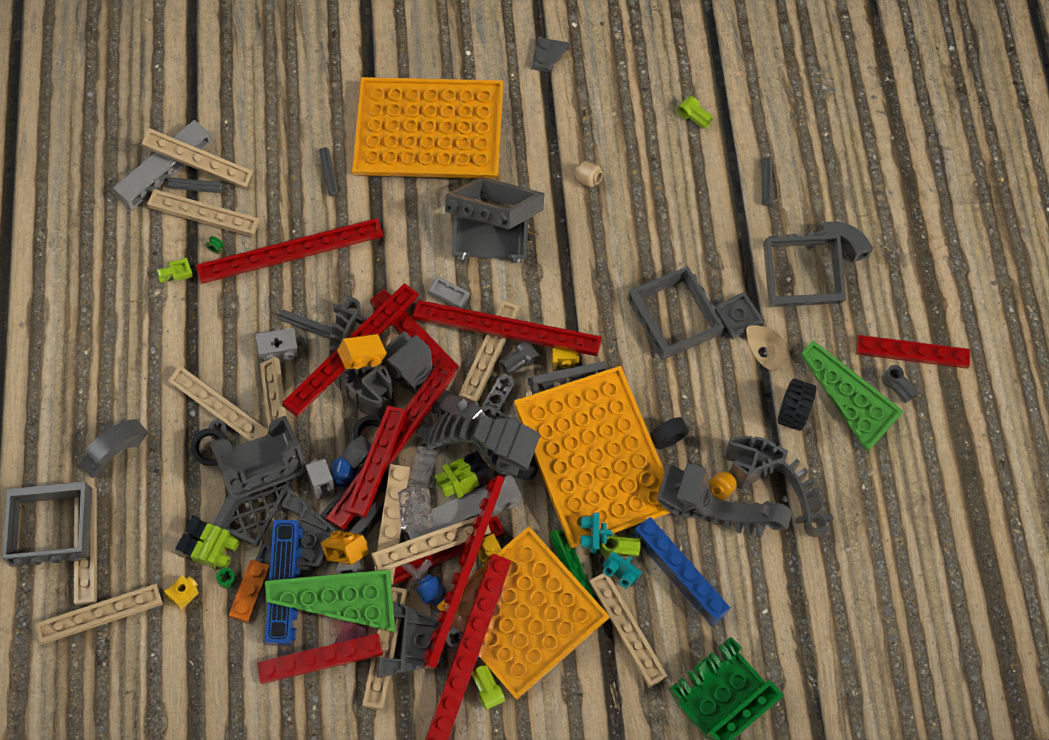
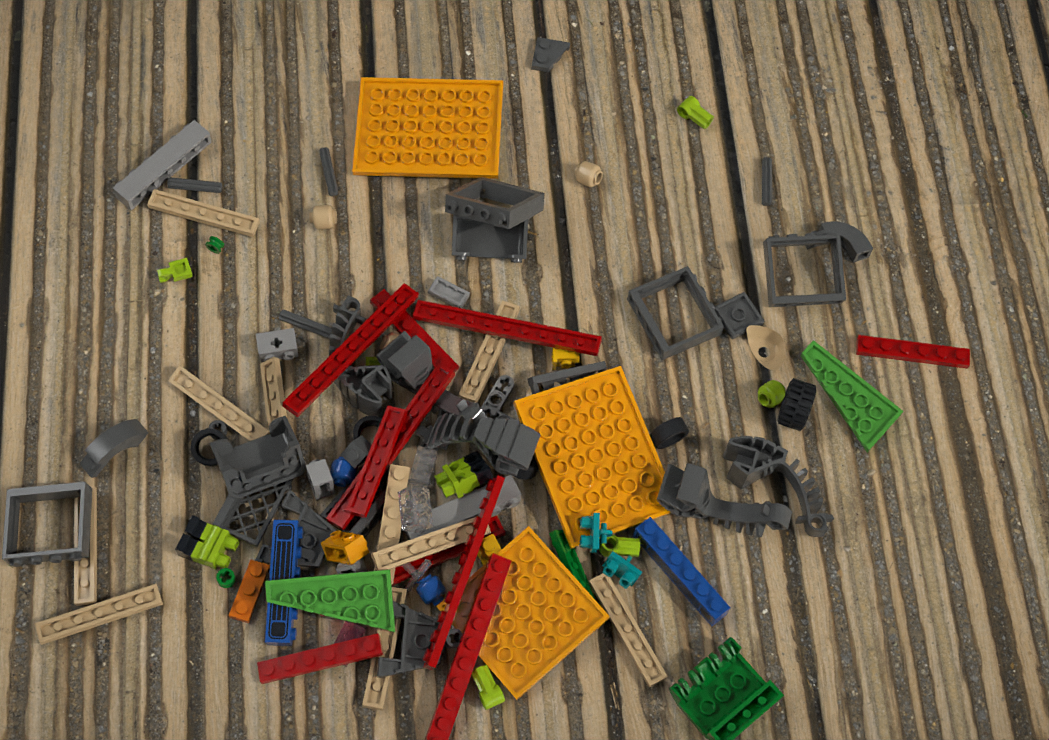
tan plate [141,128,253,189] -> none
yellow brick [164,575,199,610] -> none
red plate [196,218,383,284] -> none
light orange brick [337,334,387,369] -> none
dark grey piece [499,342,540,376] -> none
light orange head [709,471,737,500] -> none
dark grey piece [882,365,918,403] -> none
none -> tan head [309,205,337,229]
none -> lime head [758,380,786,408]

